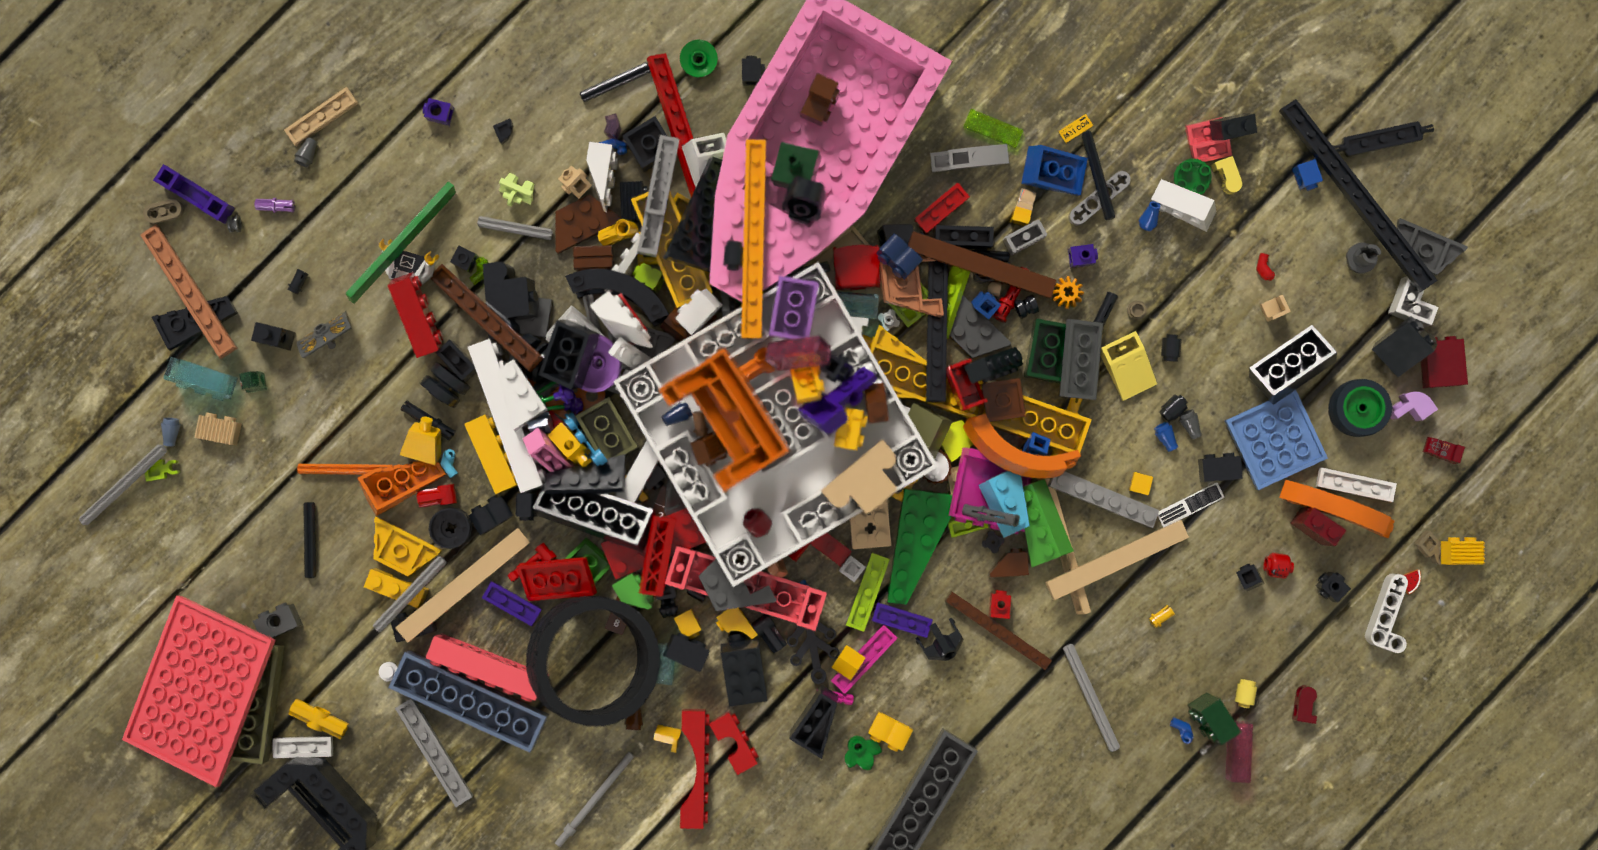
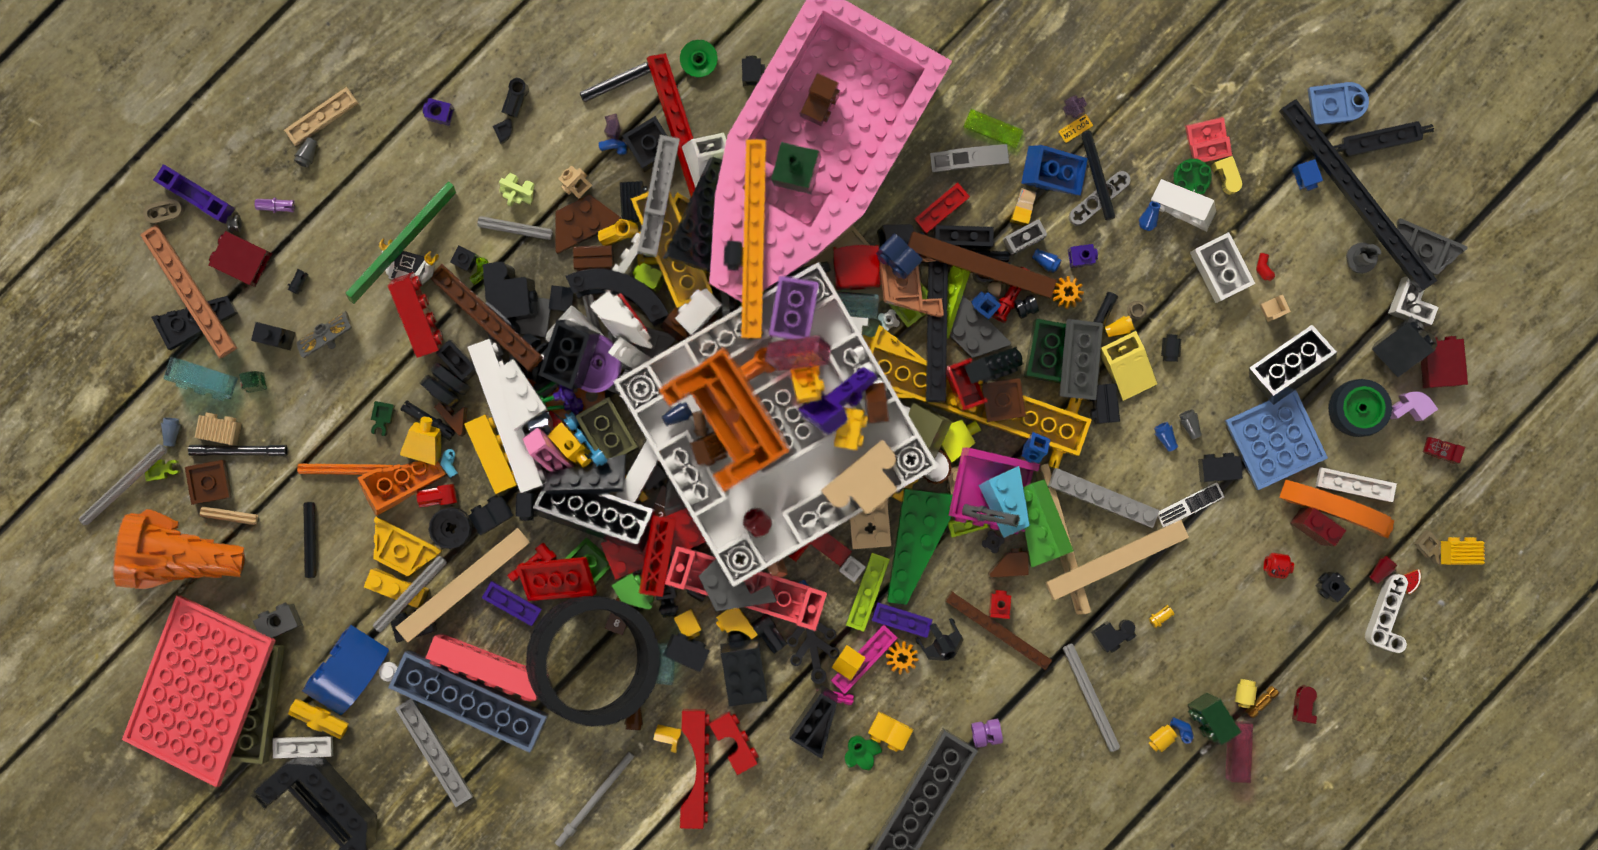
white slope [586,142,618,212] -> none
black brick [782,177,826,224] -> none
black brick [819,352,854,383] -> none
orange arch [963,414,1081,478] -> none
yellow tile [1129,472,1153,495] -> none
black brick [1159,394,1188,423] -> none
black brick [1210,113,1257,140] -> none
black brick [1236,563,1265,592] -> none
none -> orange cone [114,509,245,589]
none -> reddish brown plate [185,460,232,505]
none -> black piece [188,445,288,456]
none -> tan axle [200,507,258,525]
none -> dark red brick [209,231,272,287]
none -> blue panel [302,625,389,715]
none -> dark green plate [371,401,395,436]
none -> reddish brown slope [434,402,467,437]
none -> black piece [501,78,529,118]
none -> black piece [549,285,573,312]
none -> light orange gear [886,641,919,674]
none -> medium lavender wheel [971,719,1003,748]
none -> blue cone [1032,248,1062,273]
none -> clear purple gear [1063,95,1088,119]
none -> black brick [1089,383,1120,424]
none -> black brick [1091,620,1136,653]
none -> yellow cone [1105,316,1135,337]
none -> yellow brick [1148,724,1178,753]
none -> white brick [1190,232,1255,303]
none -> pearl gold axle [1246,686,1279,718]
none -> medium blue plate [1308,82,1369,126]
none -> dark red cone [1369,555,1398,584]

